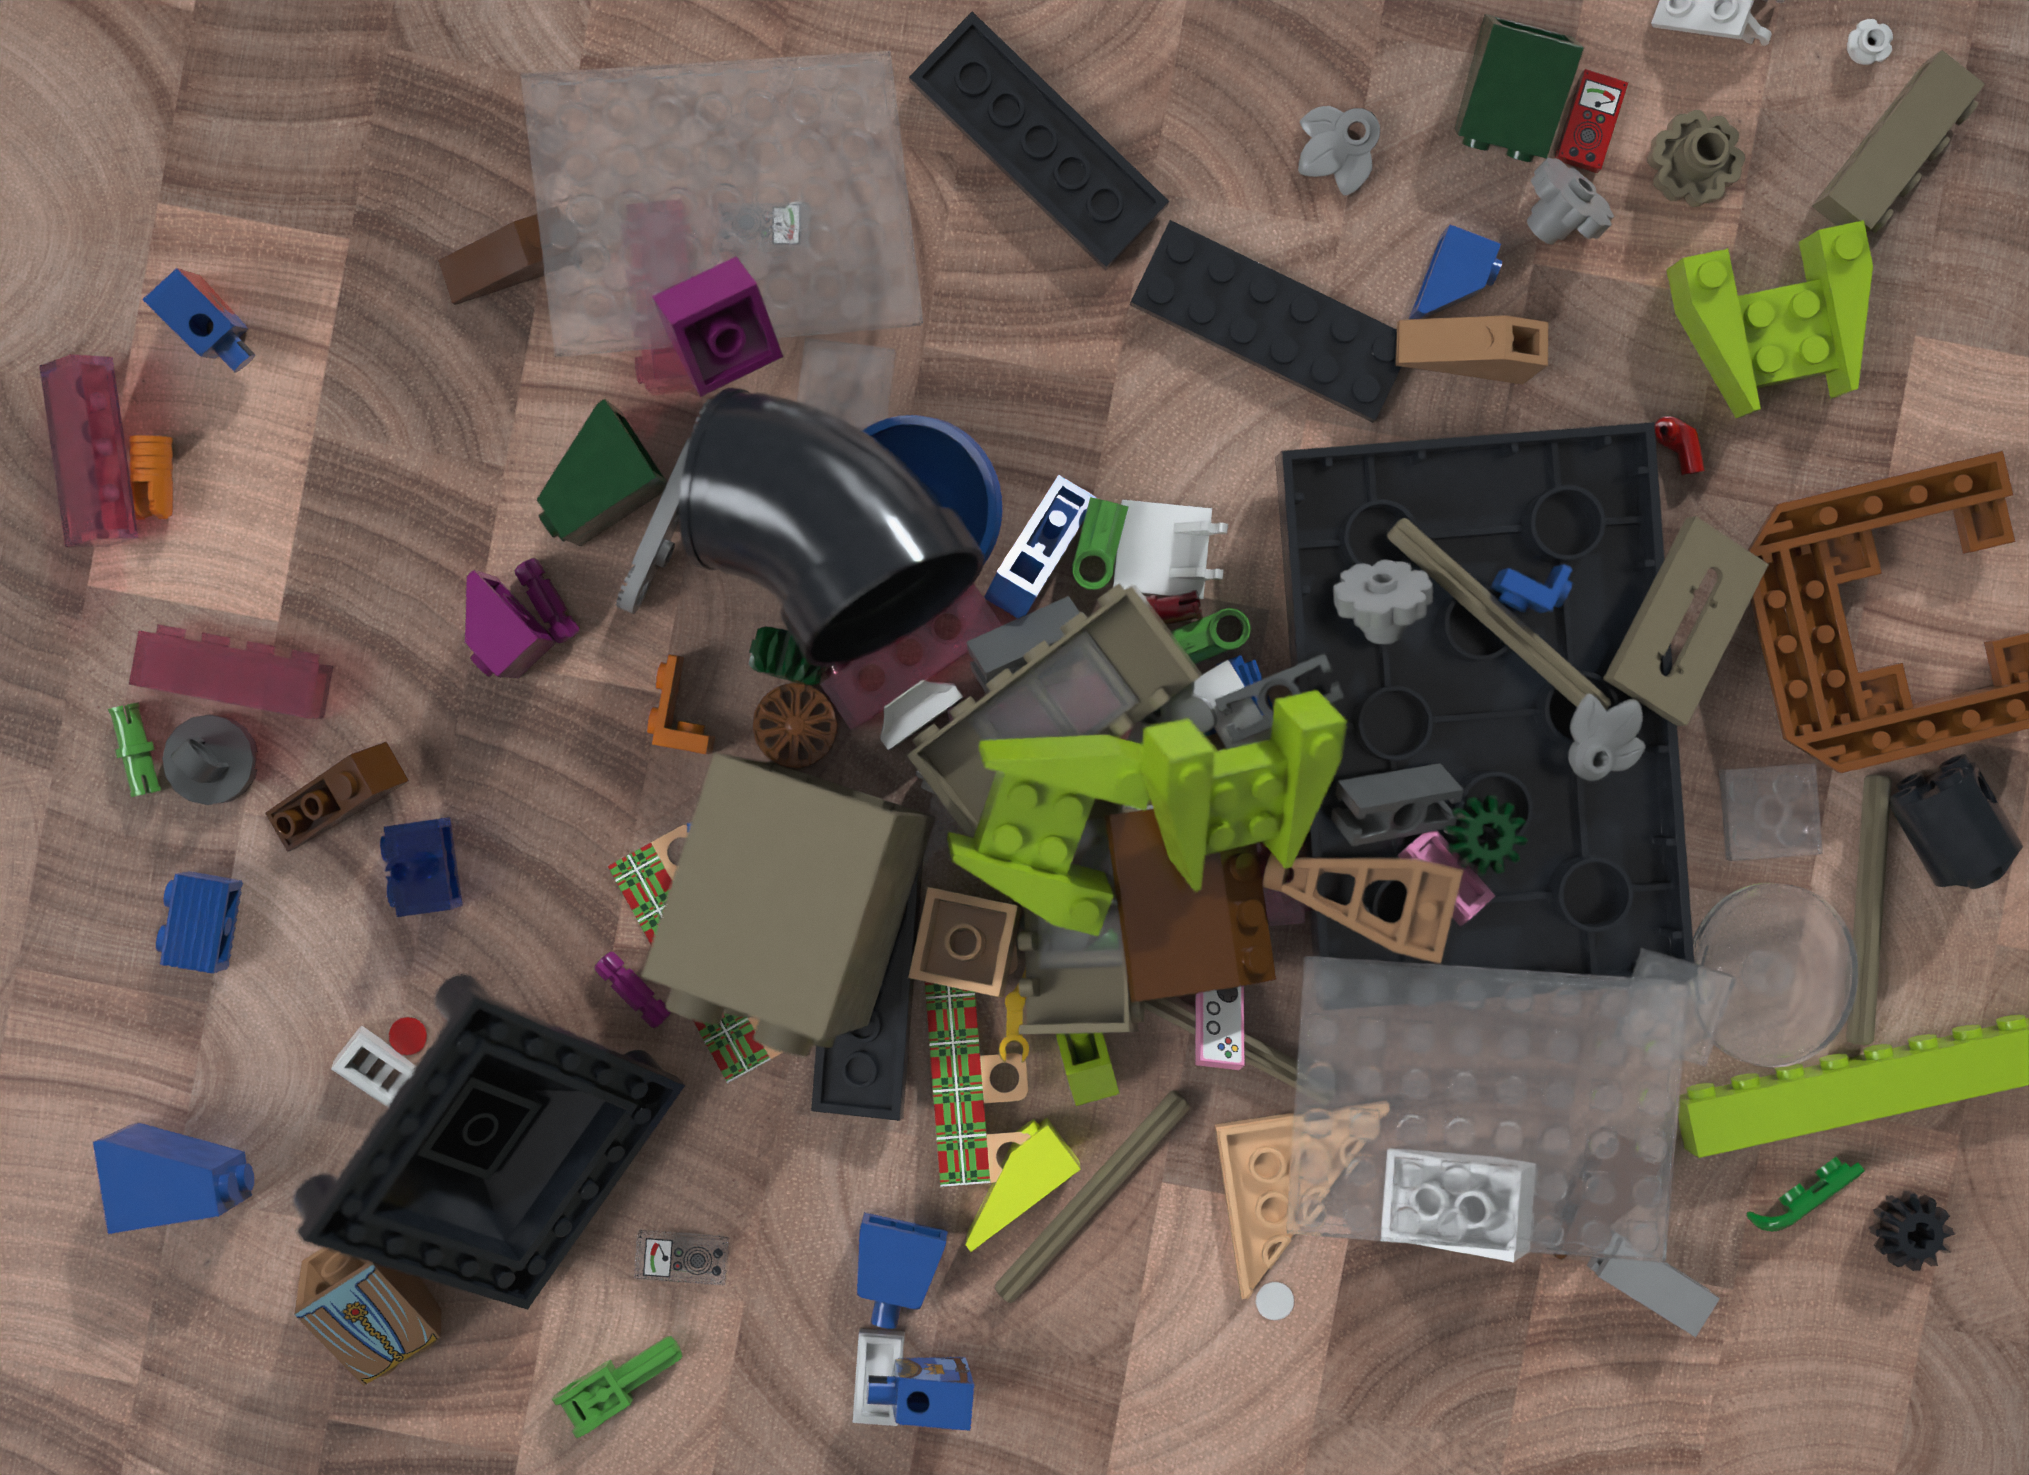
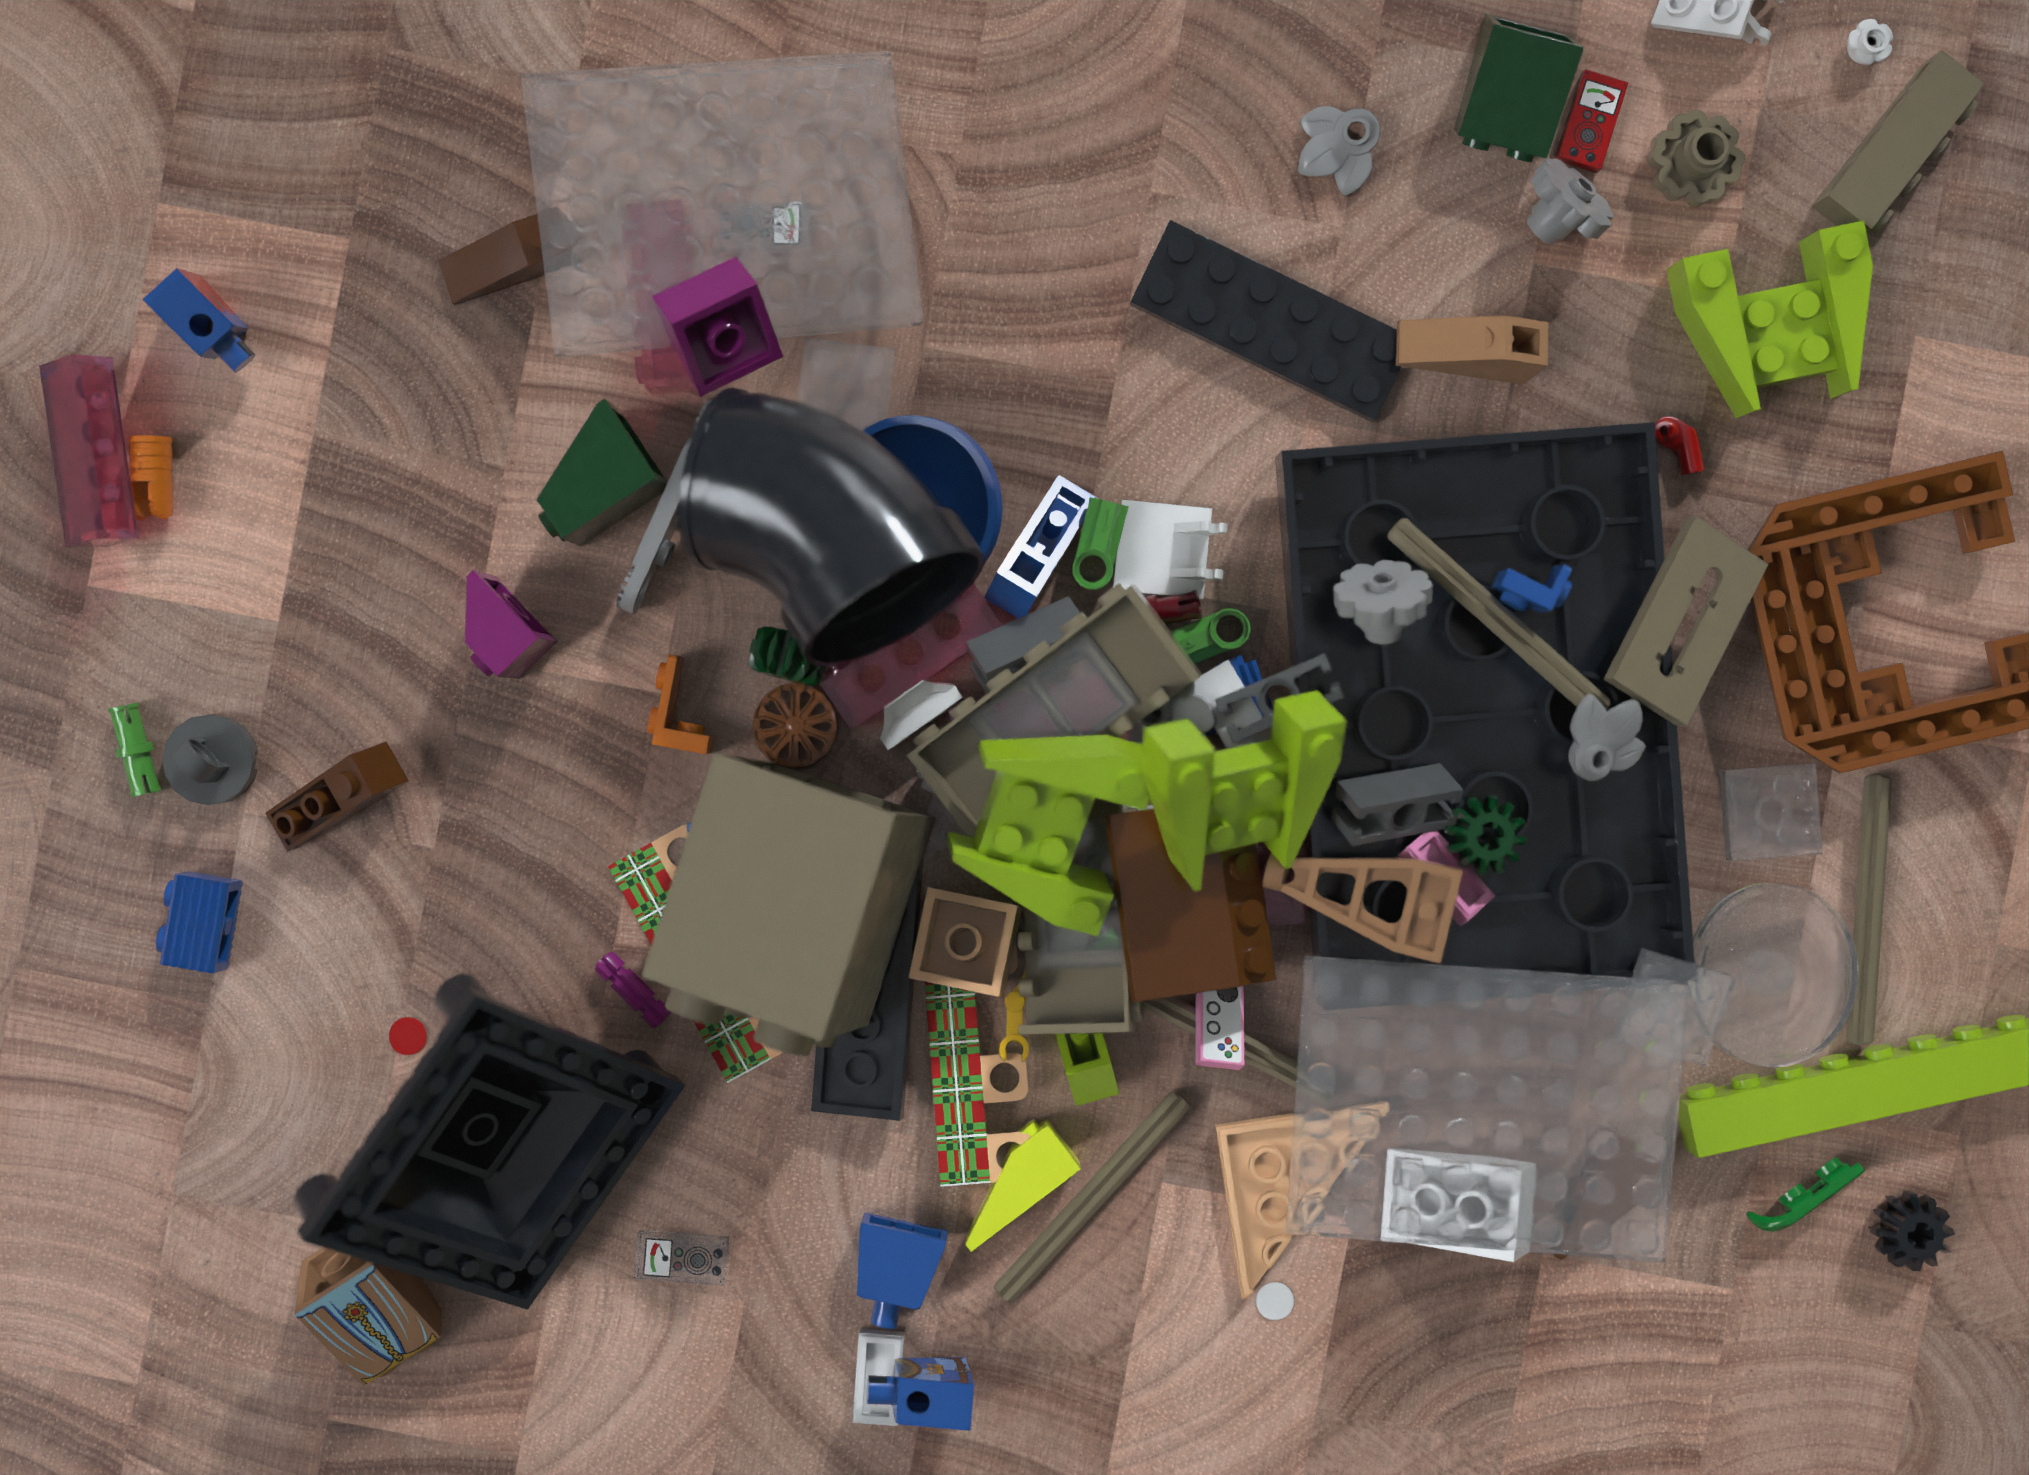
blue slope [93,1123,255,1234] -> none
clear pink brick [129,624,334,719] -> none
white slope [331,1025,415,1107] -> none
clear blue brick [380,817,463,917] -> none
magenta axle [515,558,579,644] -> none
bright green connector [552,1336,683,1438] -> none
black plate [909,11,1169,271] -> none
blue slope [1409,224,1502,320] -> none
light grey piece [1586,1228,1720,1337] -> none
black cylinder [1889,754,2023,889] -> none

